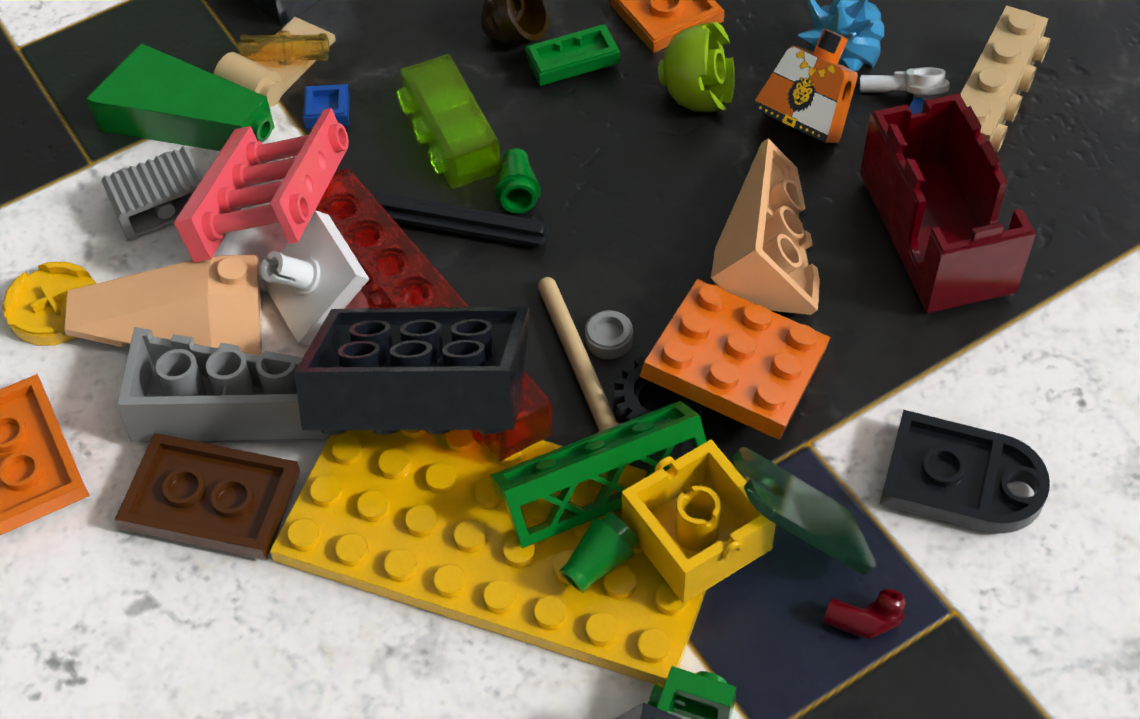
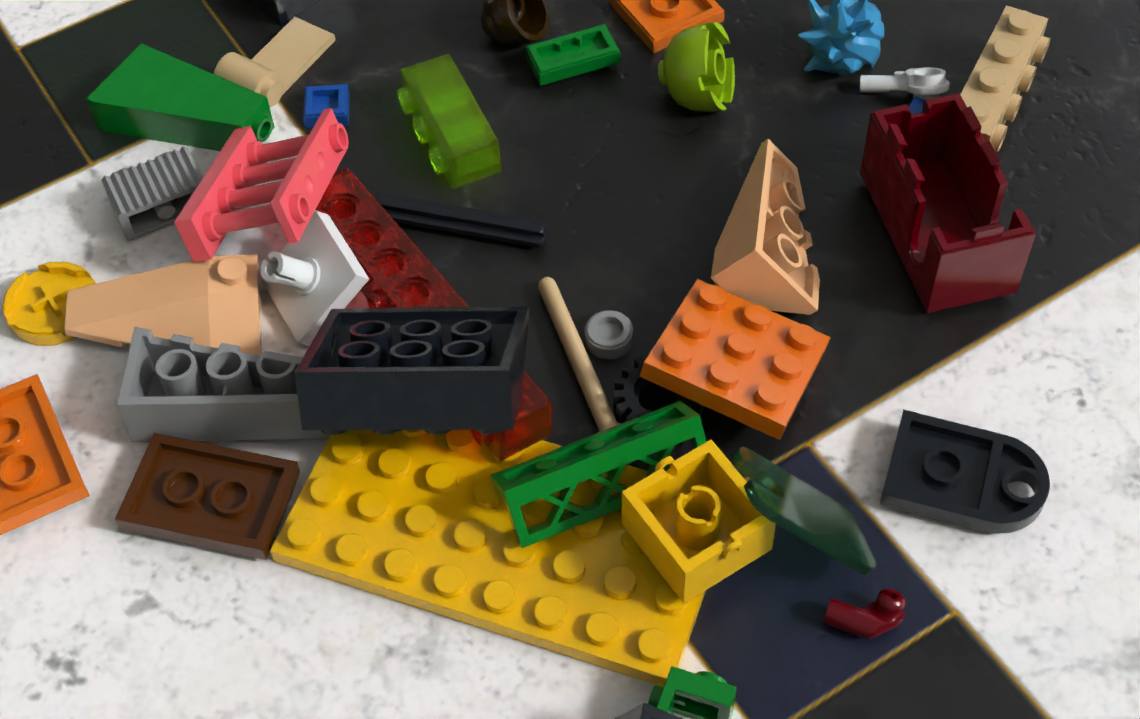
clear yellow pin [239,31,330,65] -> none
green cone [495,148,541,213] -> none
green cone [559,512,639,593] -> none
torso [751,29,858,143] -> none

